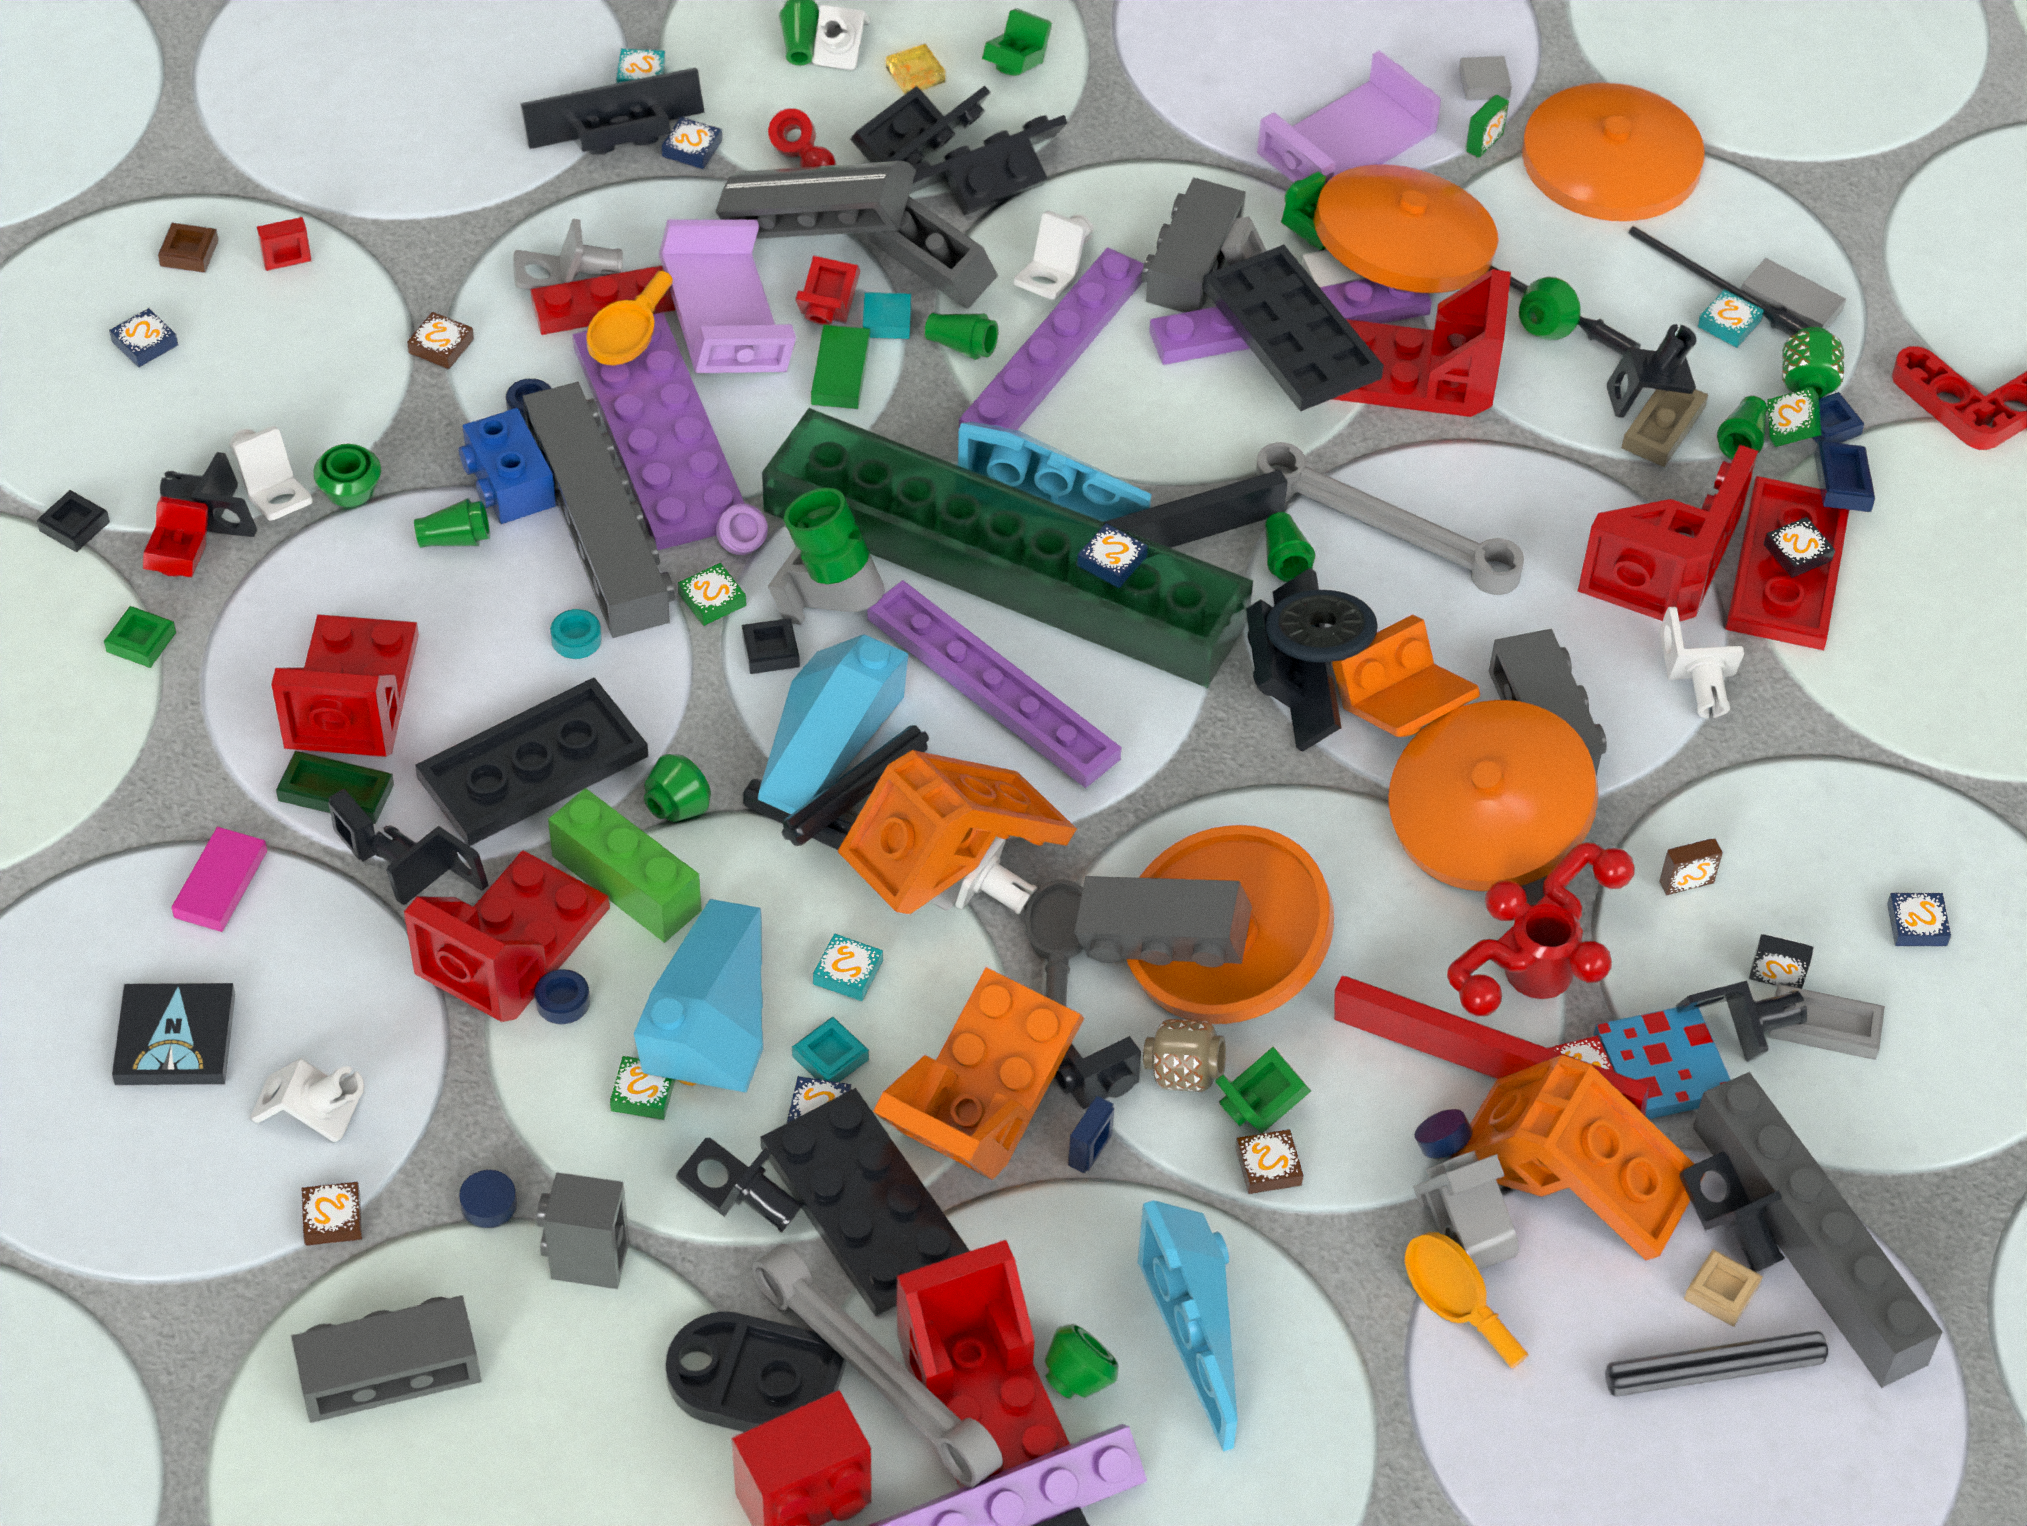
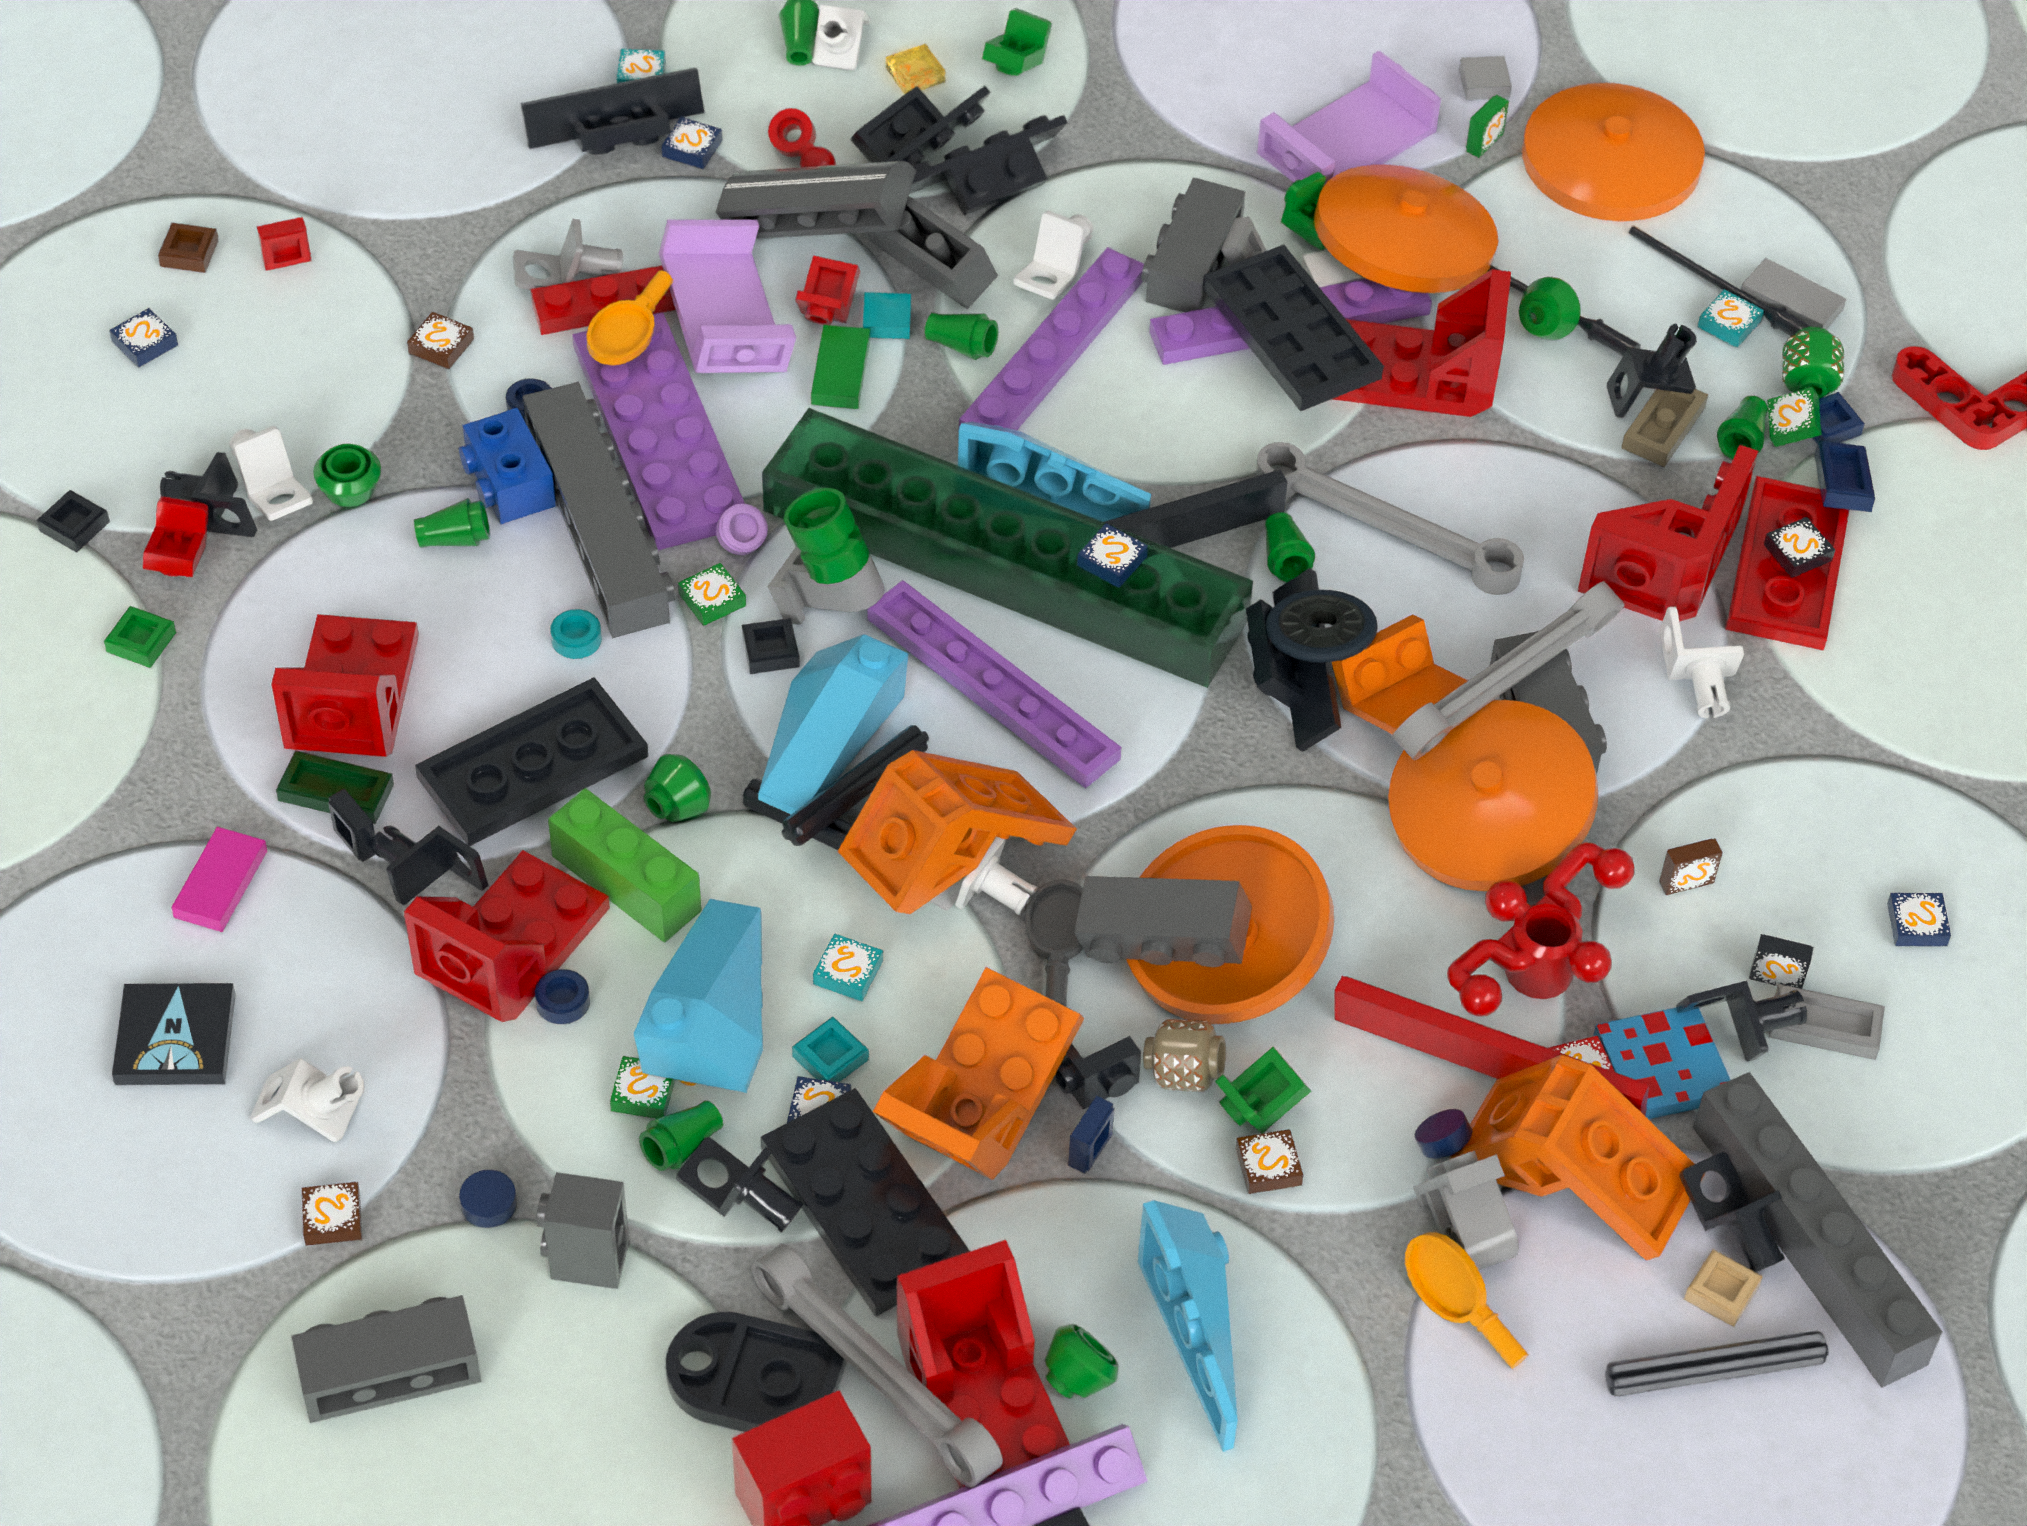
none -> green cone [639,1100,723,1171]
none -> light grey piece [1393,581,1625,760]

